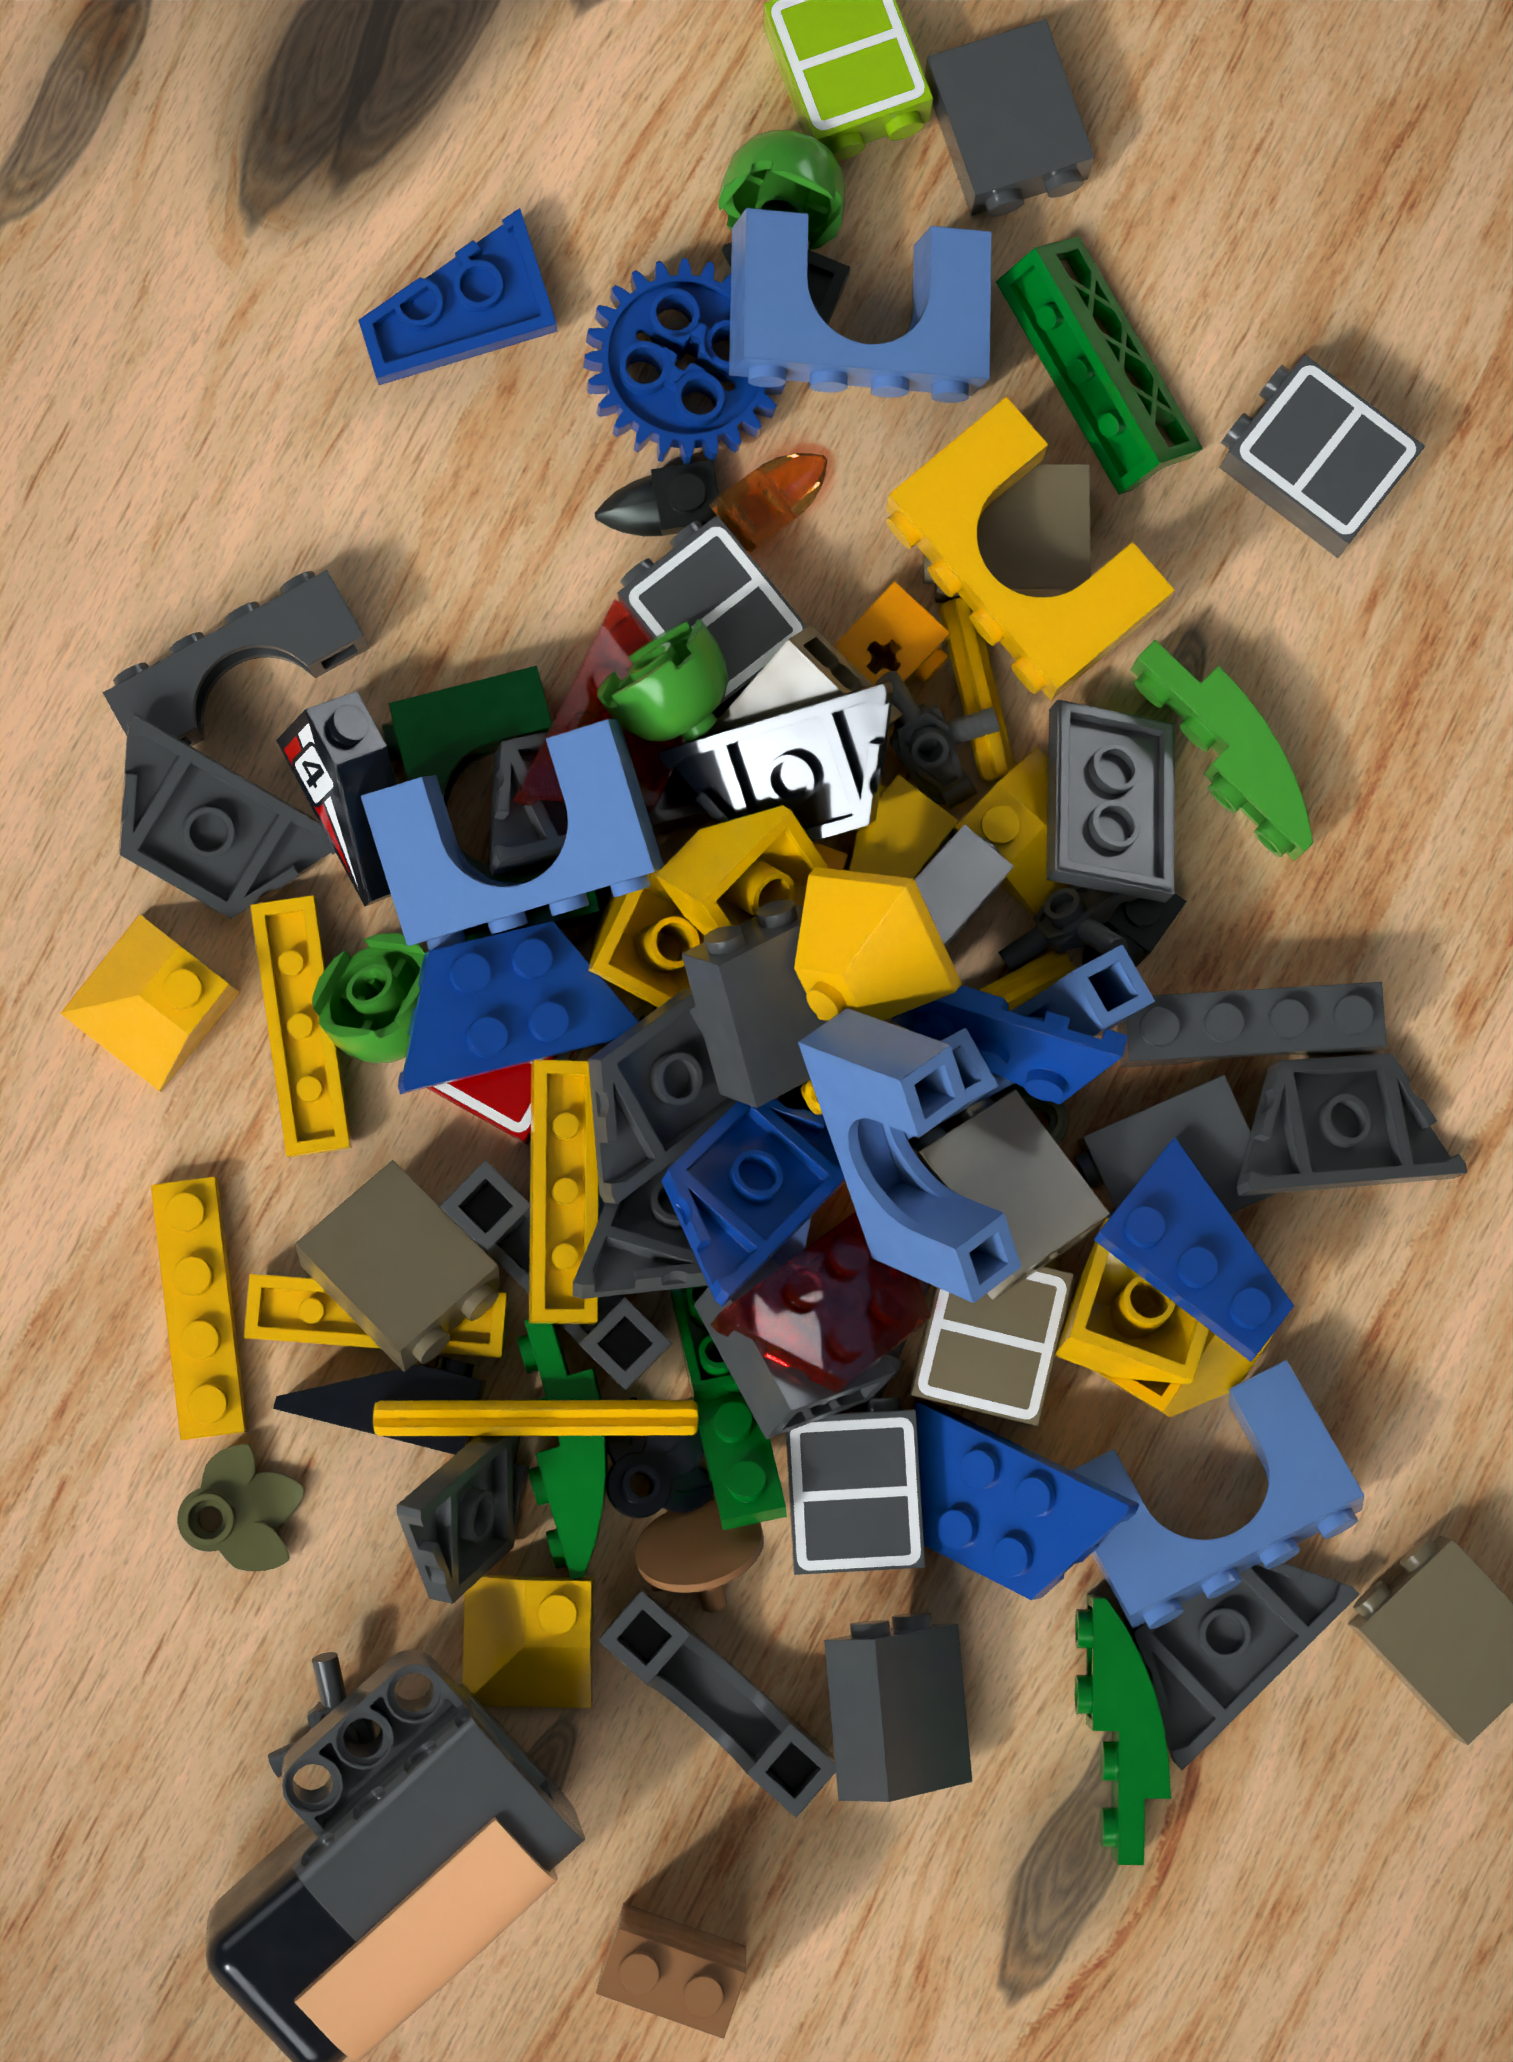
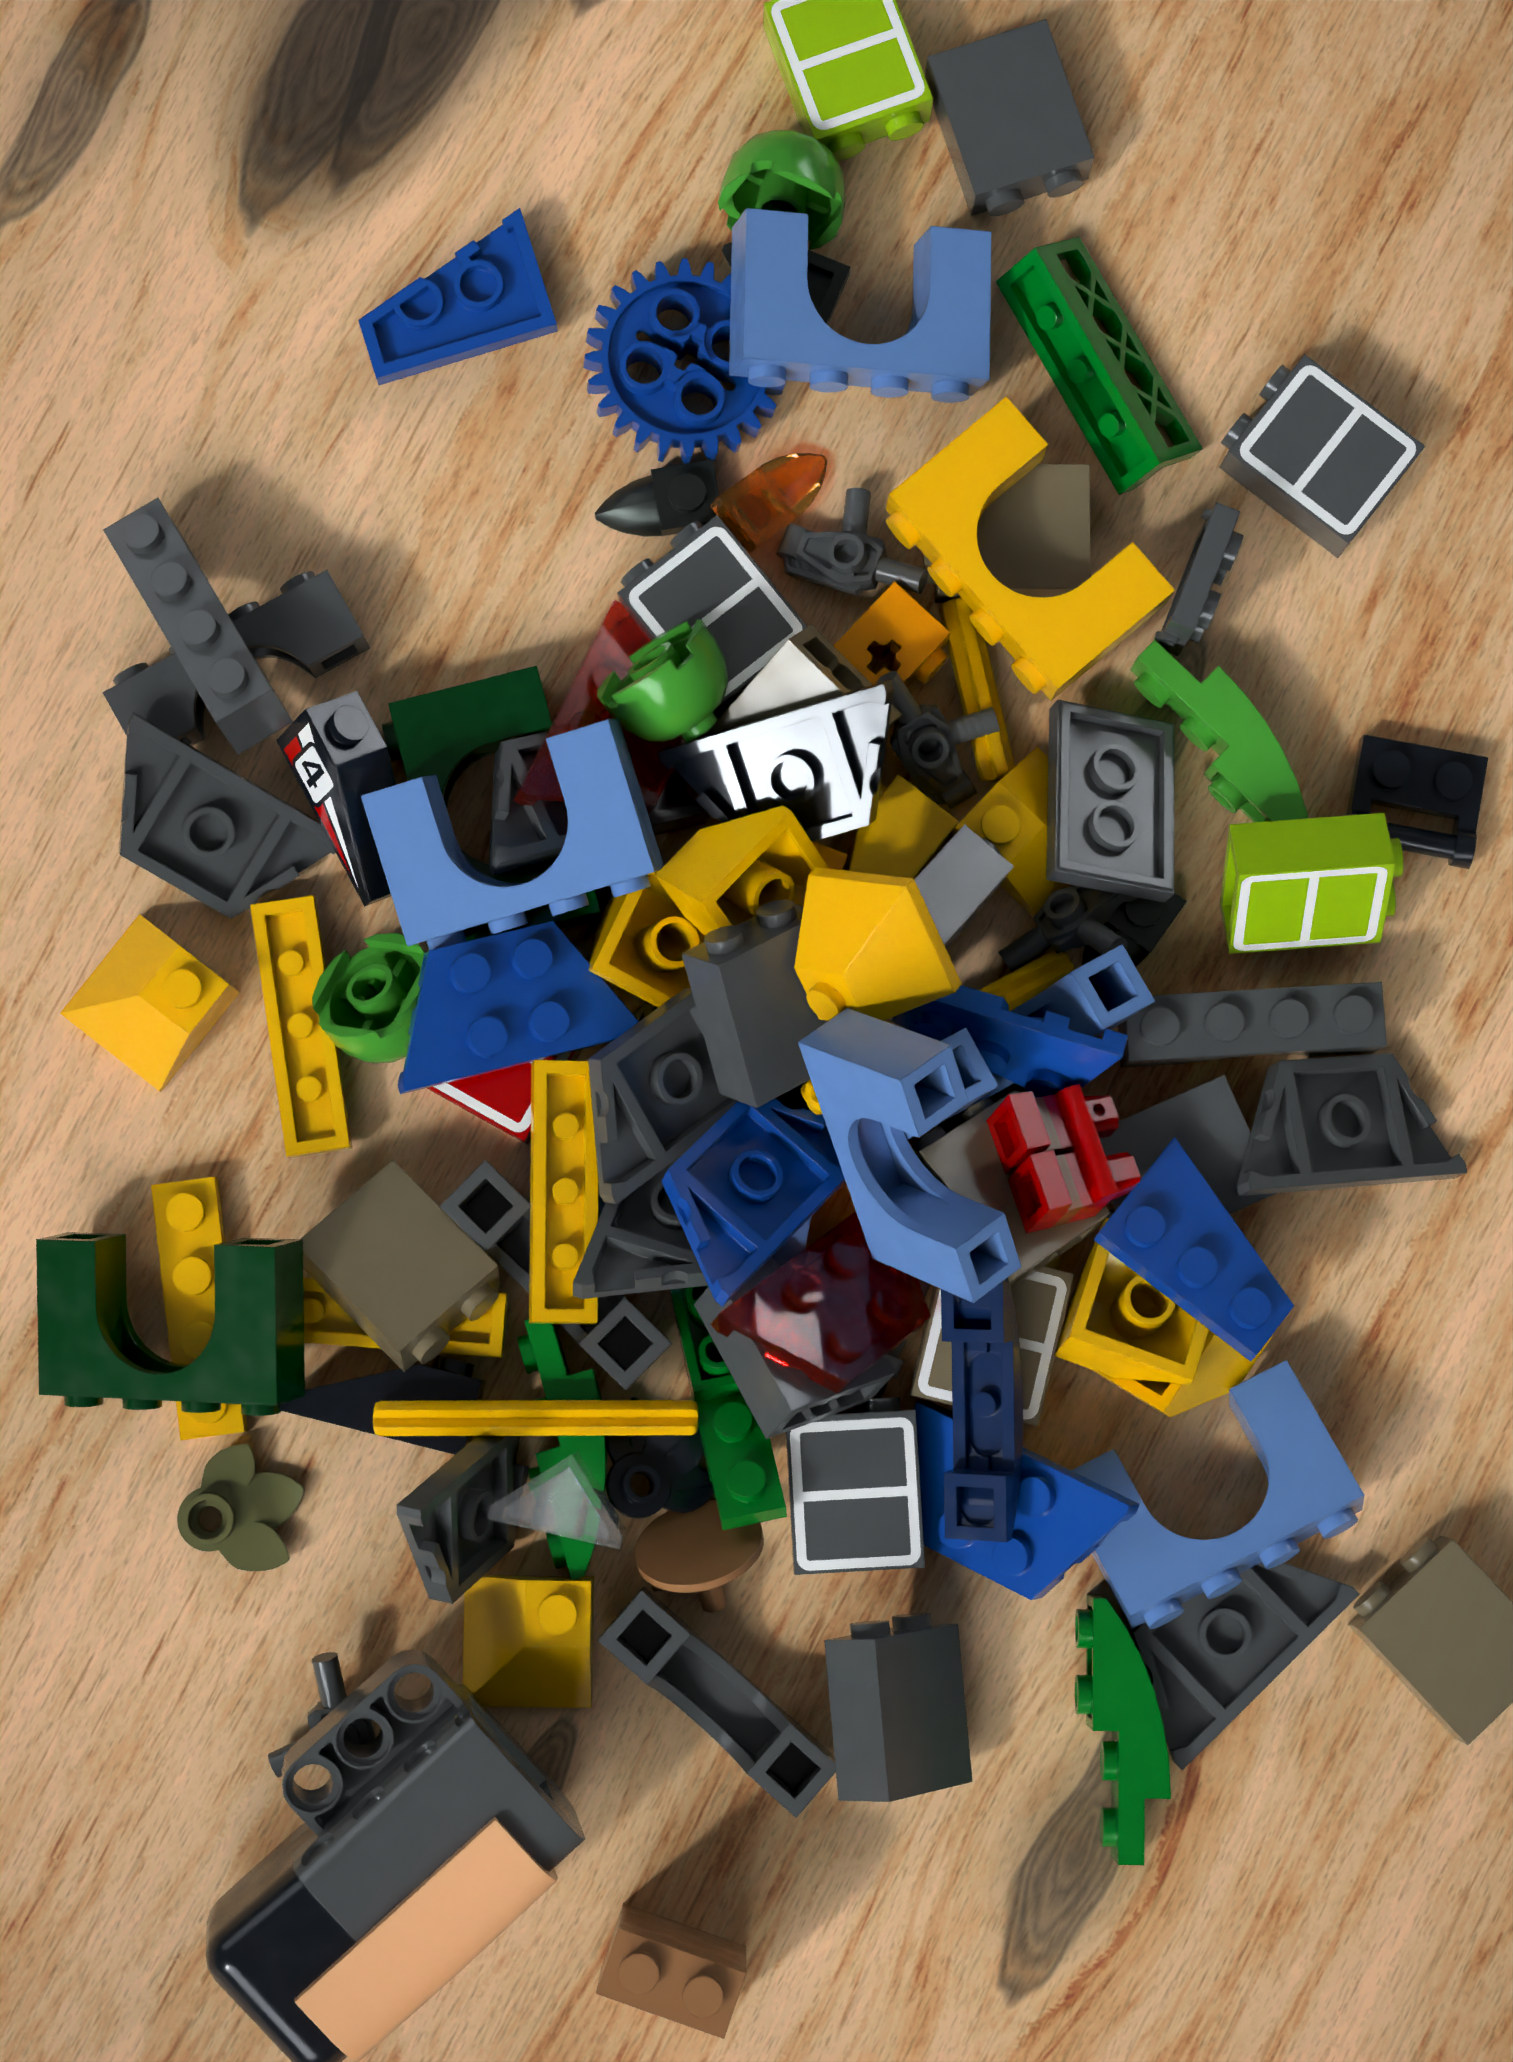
none -> dark green arch [36,1232,305,1416]
none -> dark grey arch [103,498,293,755]
none -> clear slope [487,1451,627,1549]
none -> dark grey piece [776,488,928,596]
none -> dark blue slope [941,1278,1023,1542]
none -> red hips [986,1084,1141,1234]
none -> dark grey plate [1154,502,1244,656]
none -> lime brick [1220,813,1403,954]
none -> black plate [1346,735,1488,869]

